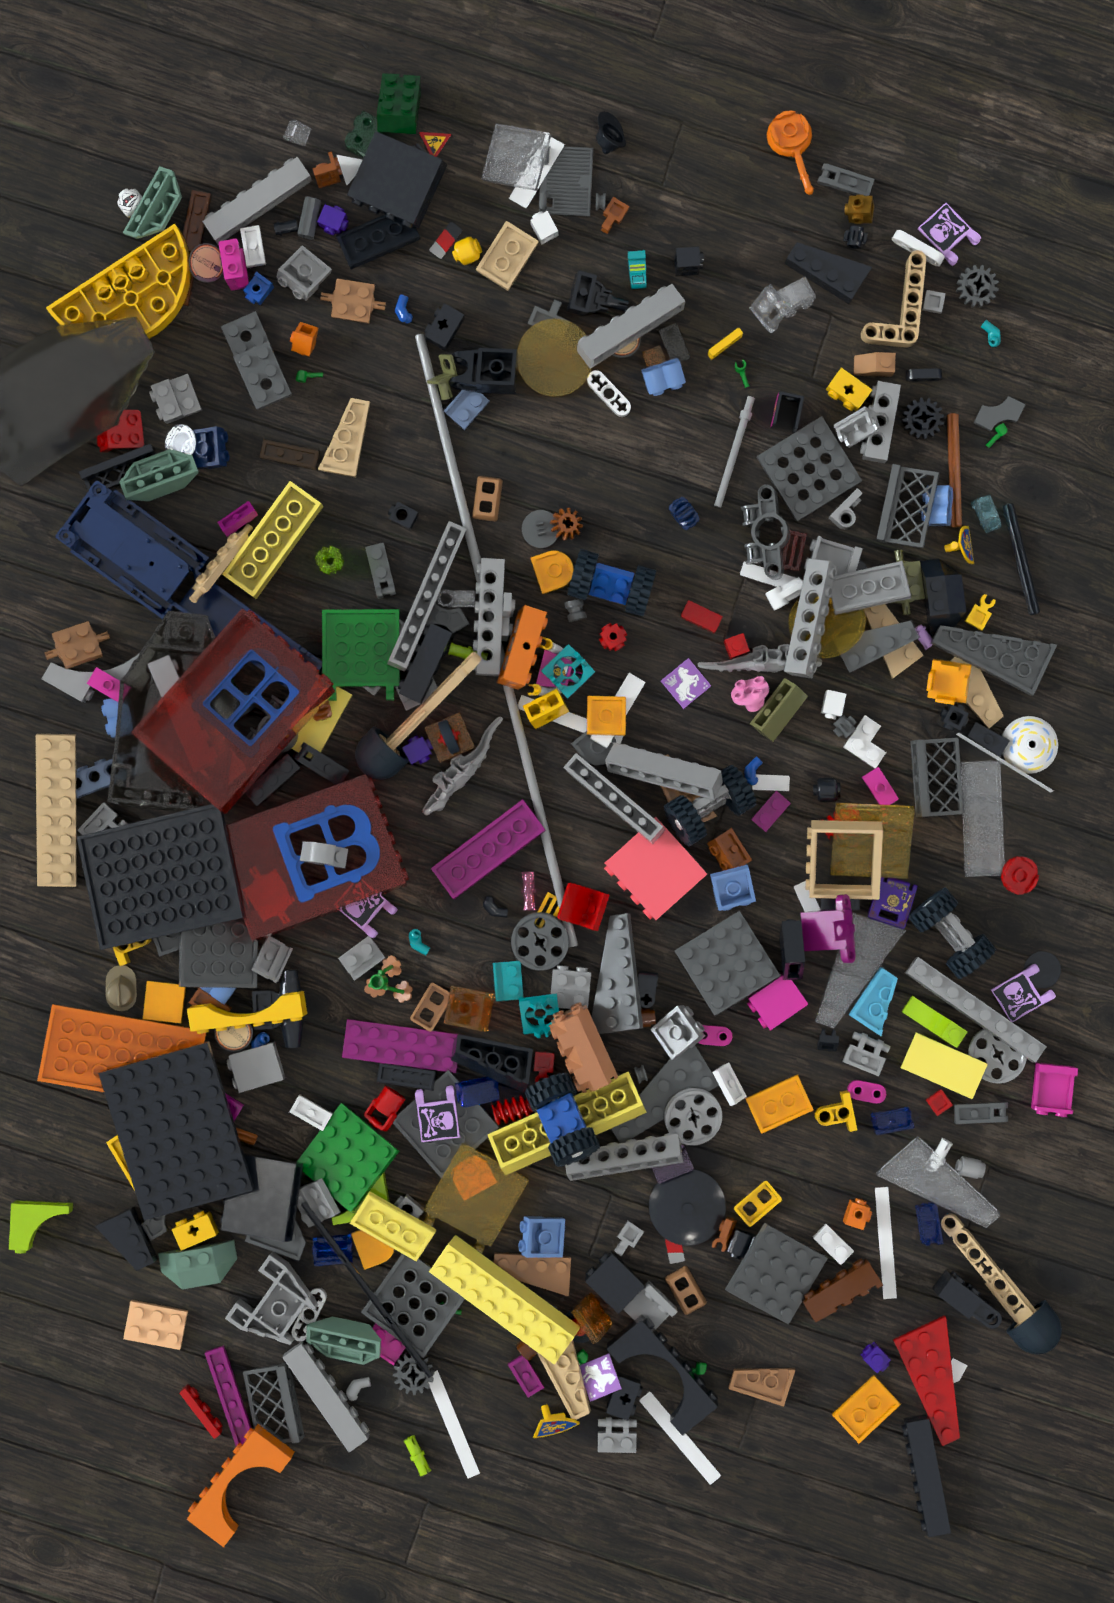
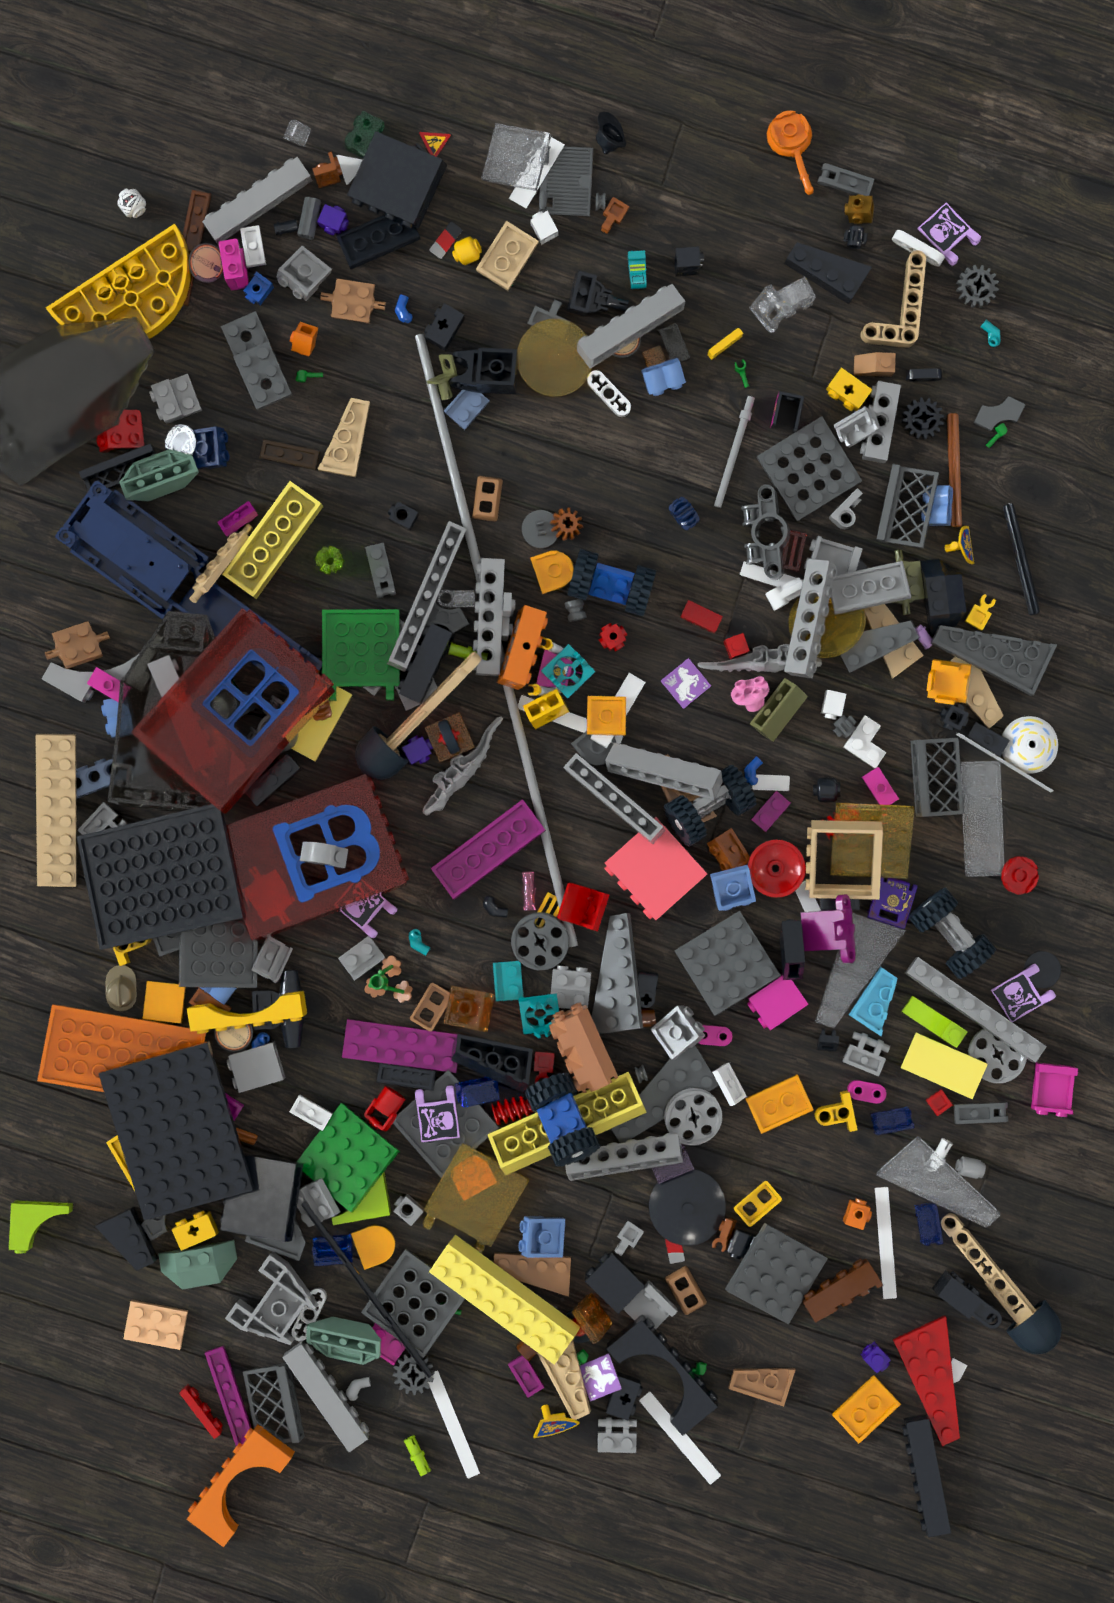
sand green wedge [123,166,182,239] -> none
black plate [294,742,349,786] -> none
light yellow tile [350,1191,436,1262] -> none
dark green piece [377,73,421,134] -> none
white plate [813,1224,854,1265] -> none
light grey plate [922,290,946,314] -> none
clear light blue leg [970,494,1002,533] -> none
none -> red dish [748,840,806,898]

